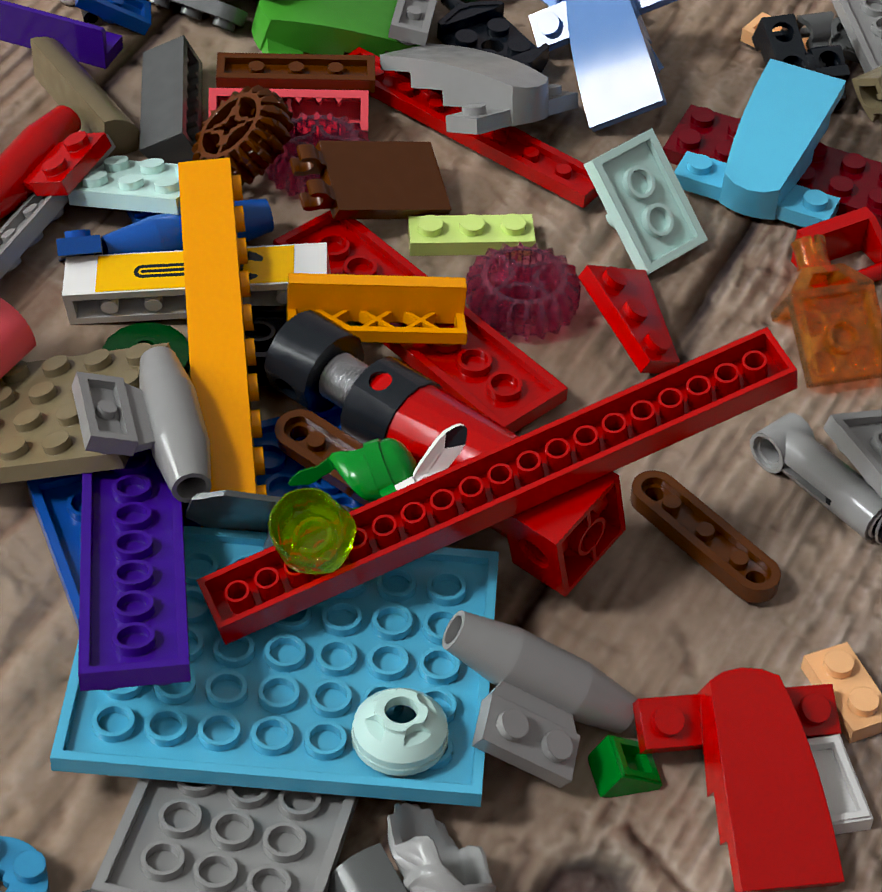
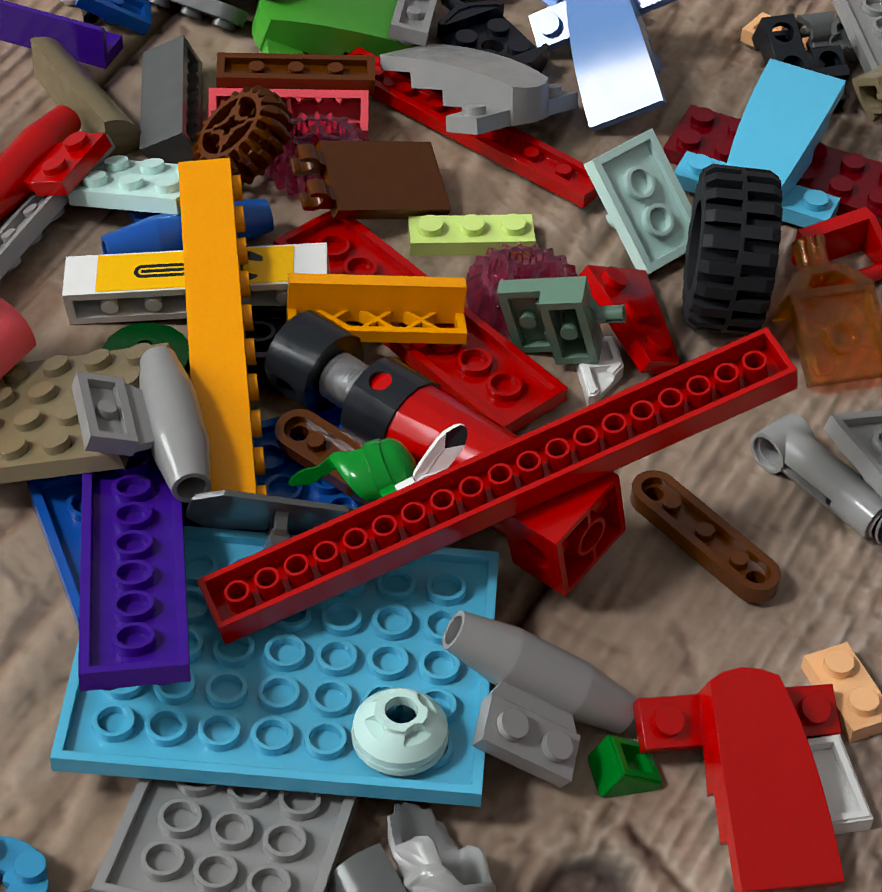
blue plate [56,229,102,261] -> none
clear neon green hair [268,488,356,574] -> none
none -> sand green plate [497,276,626,365]
none -> white tile [575,336,624,406]
none -> black tyre [682,164,783,336]

